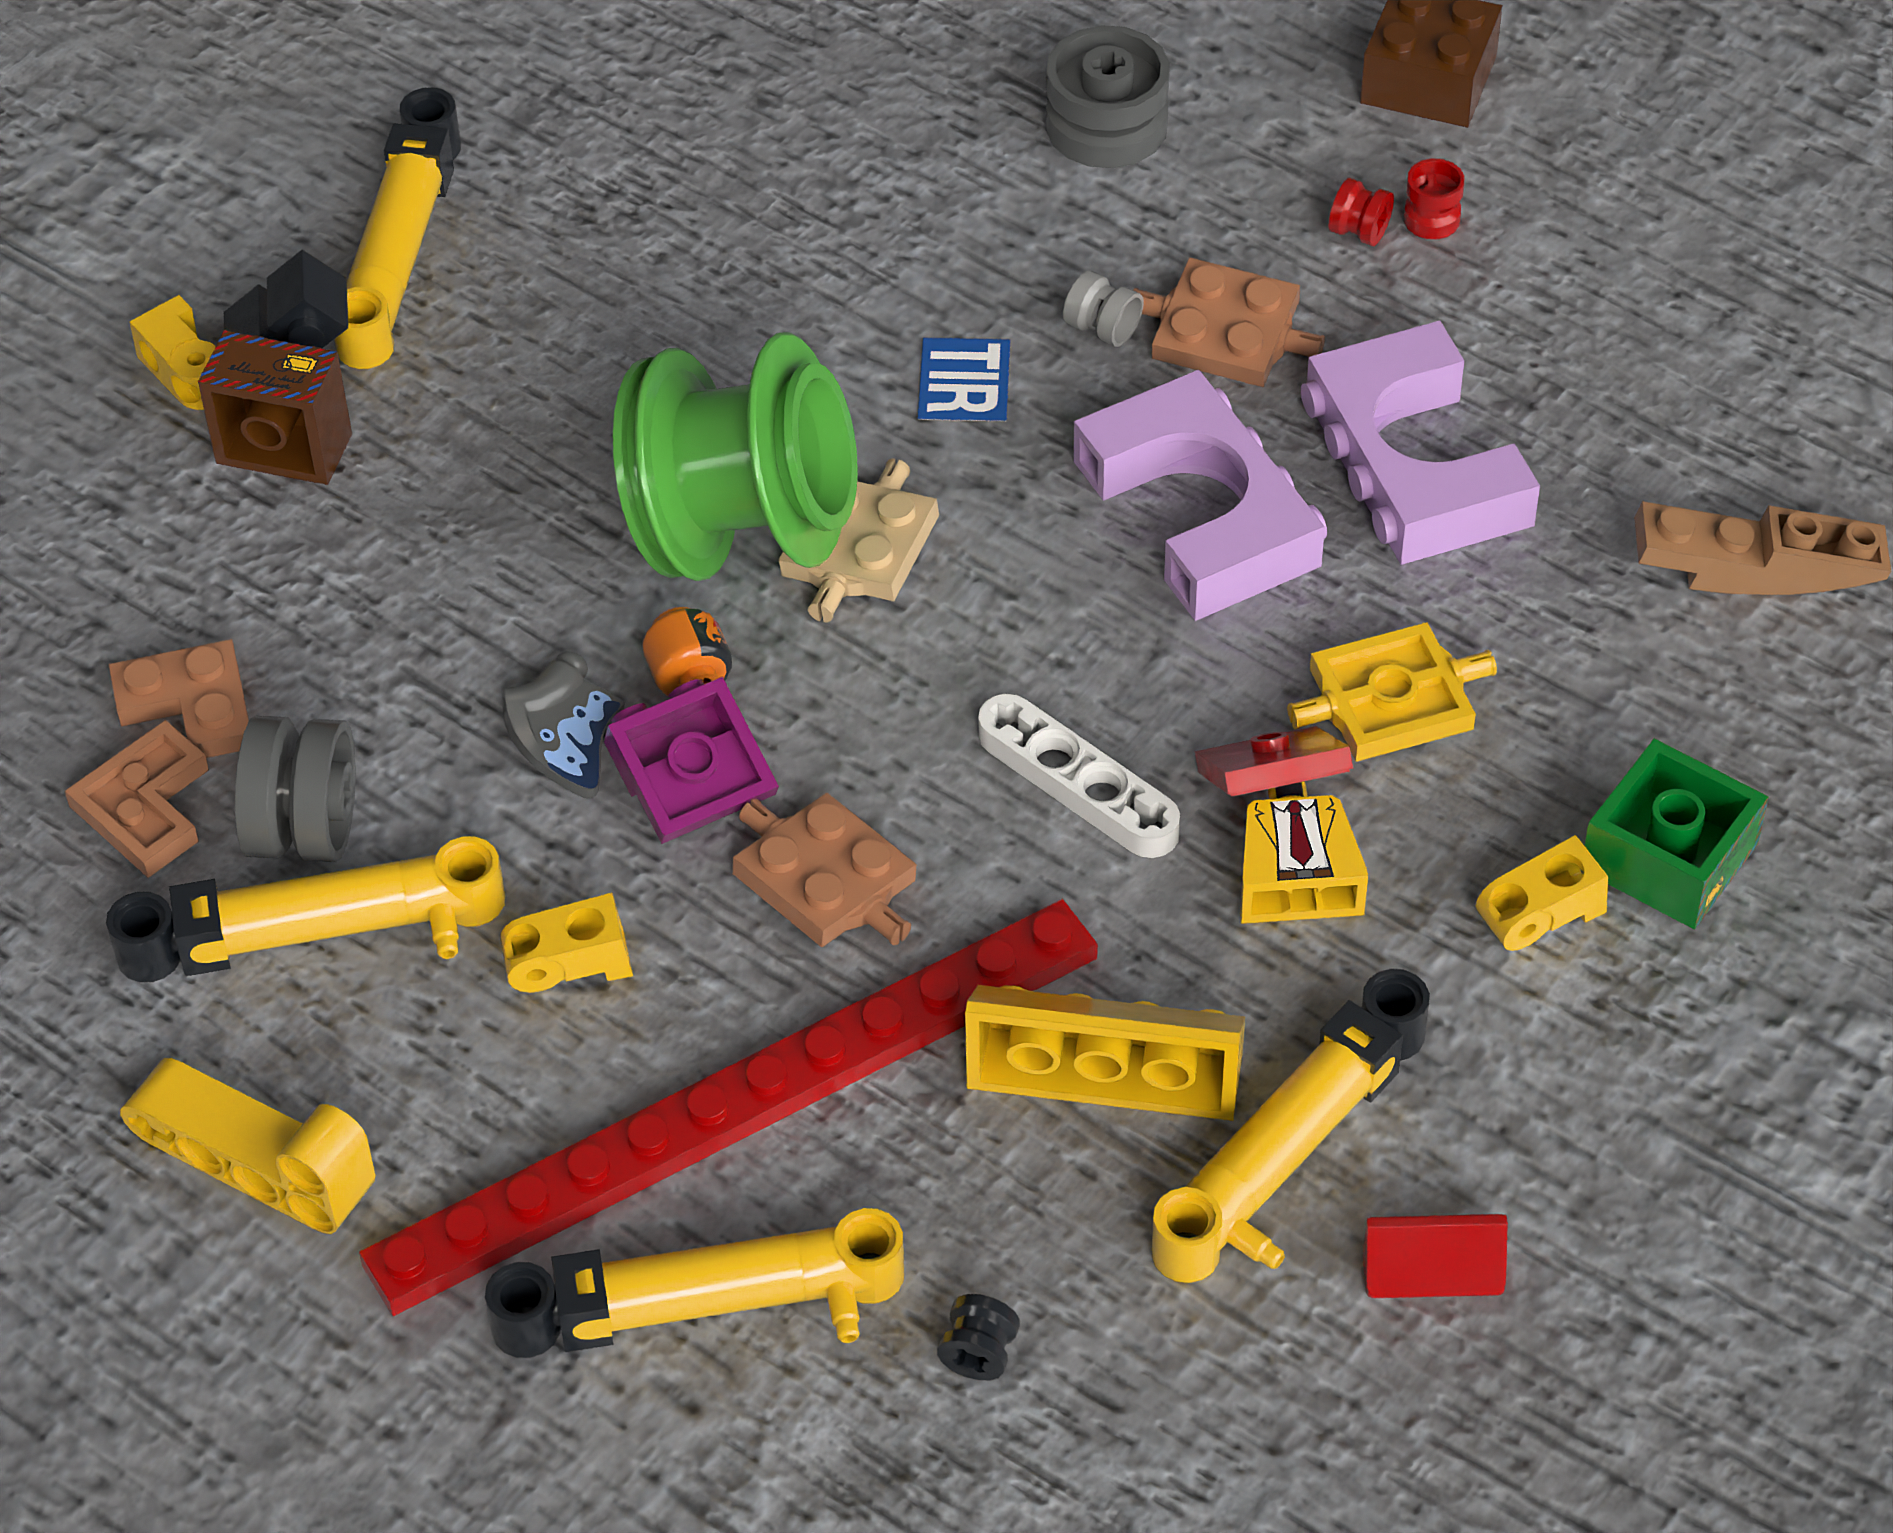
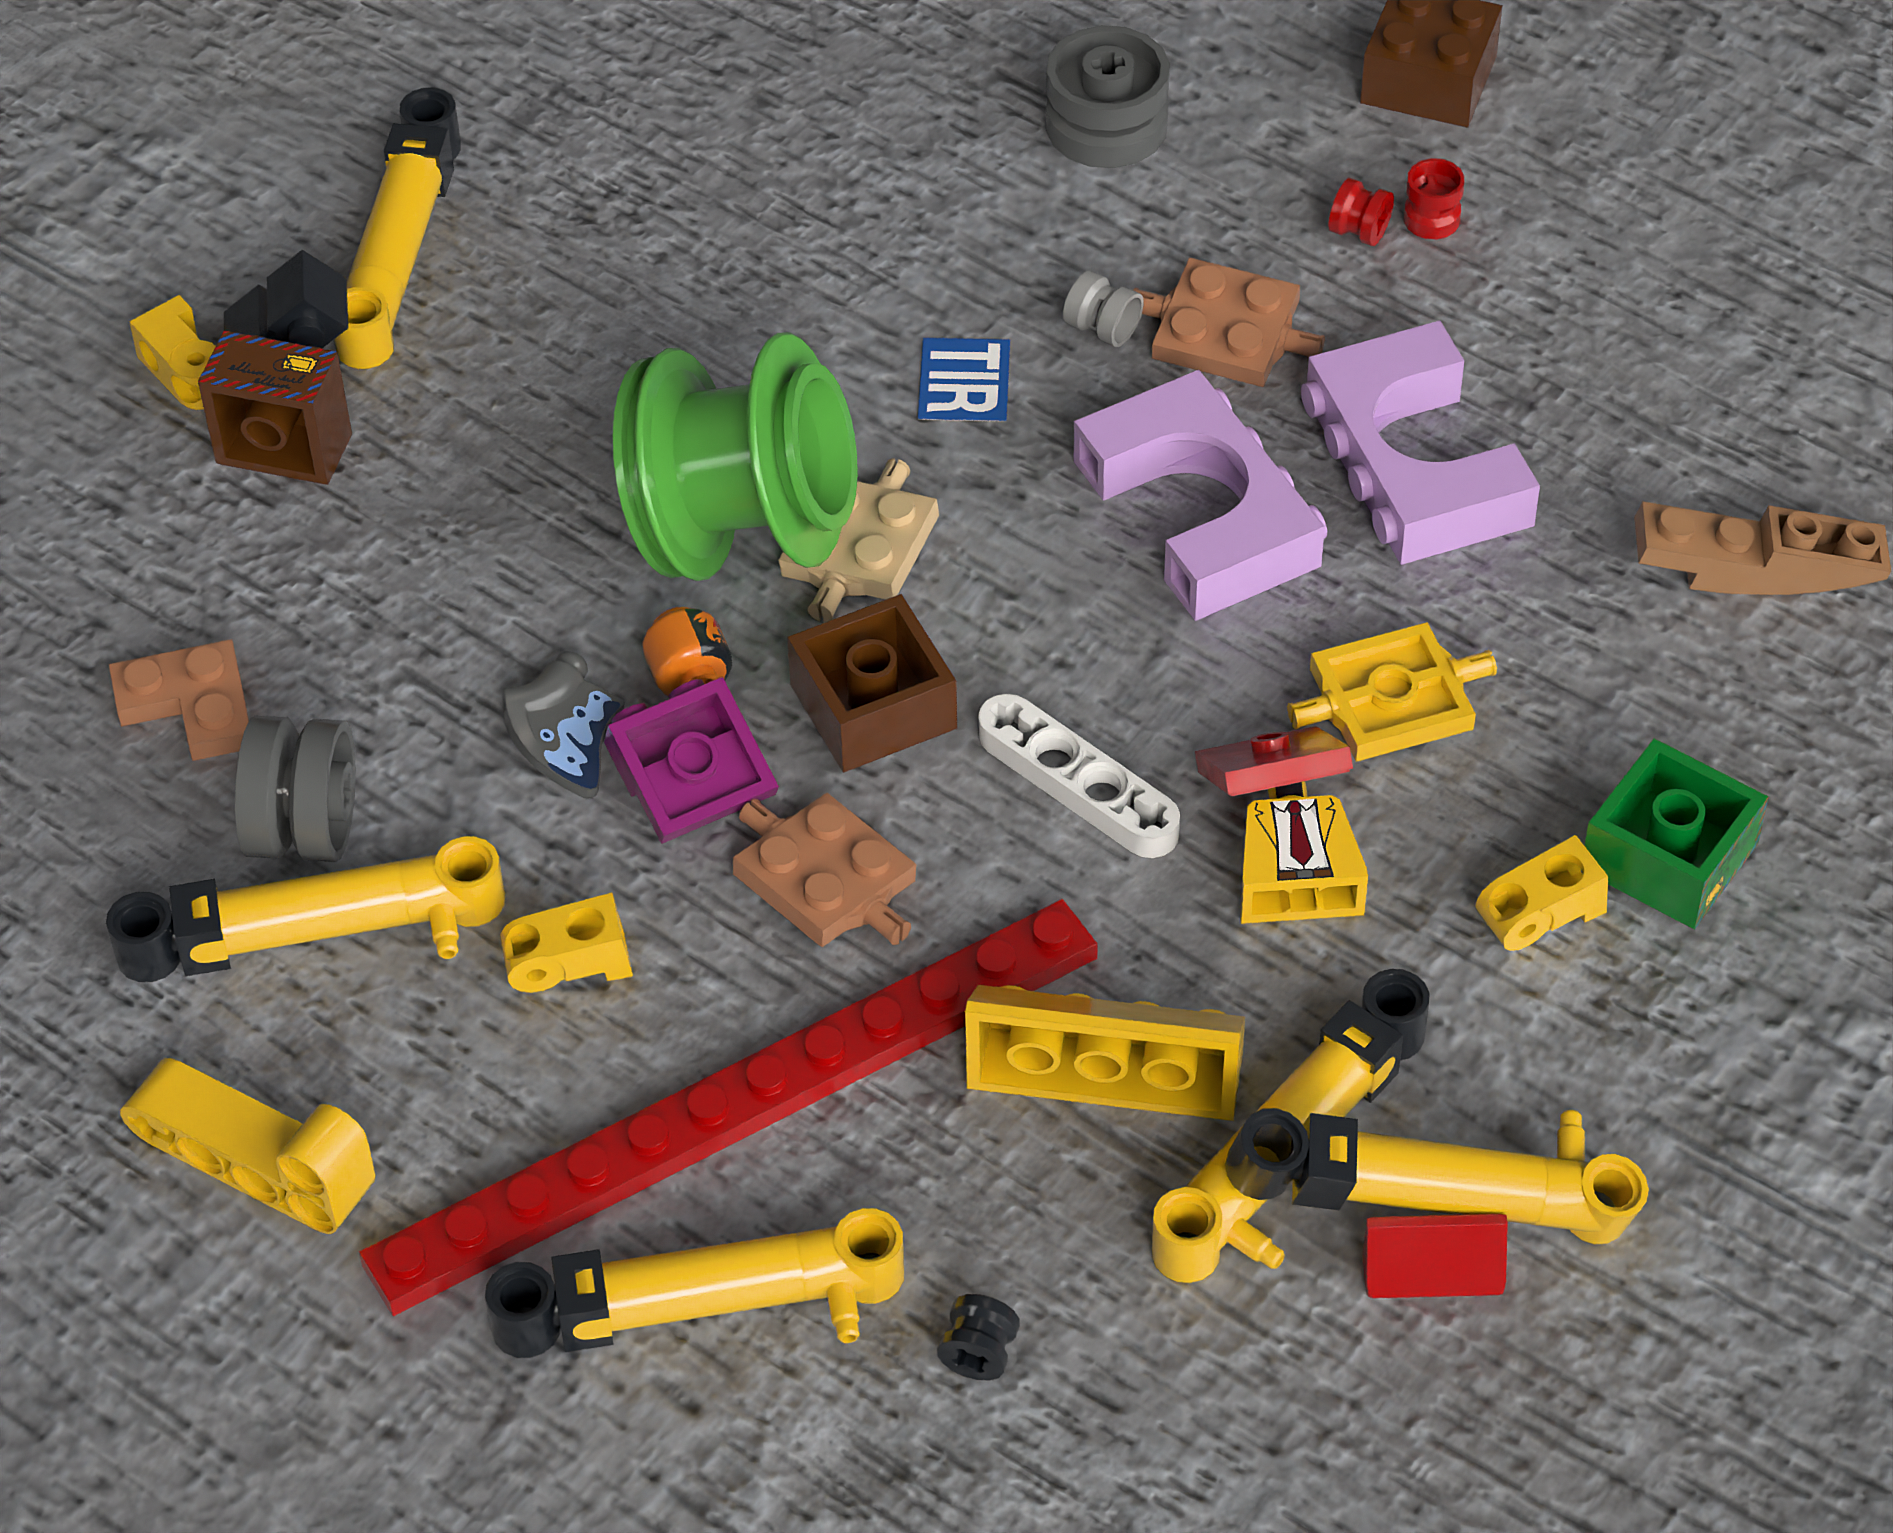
nougat plate [65,720,209,878] -> none
none -> reddish brown brick [787,594,957,773]
none -> yellow piece [1225,1108,1649,1244]

